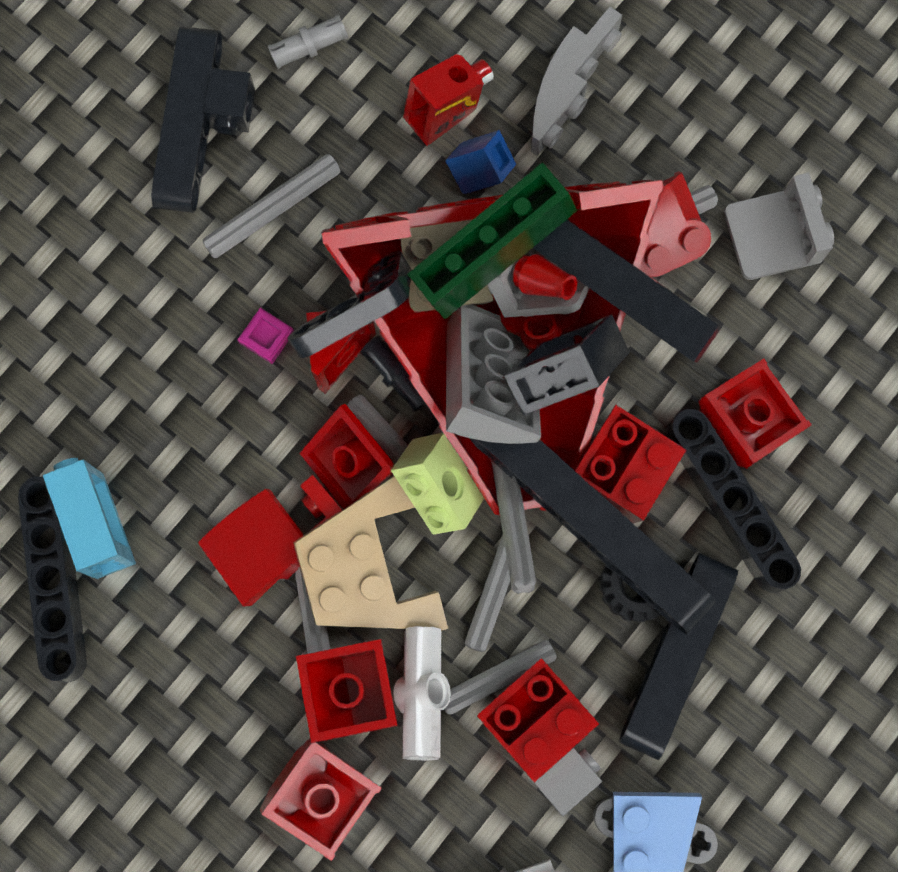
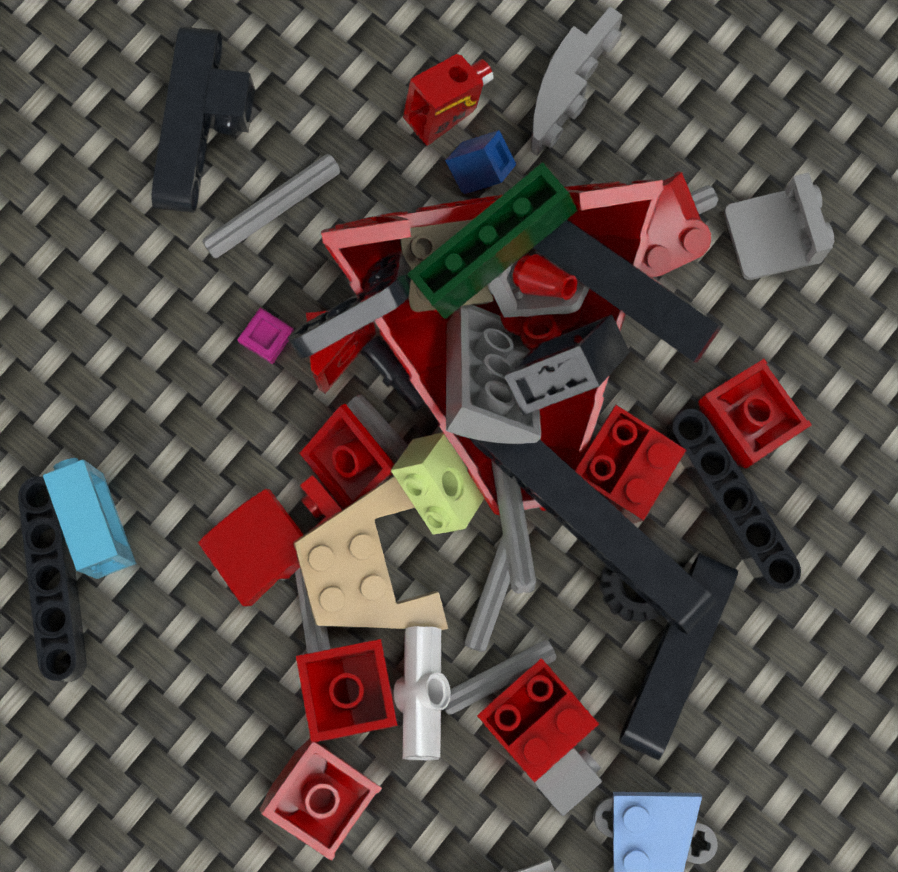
light grey pin [268,14,349,69] -> none

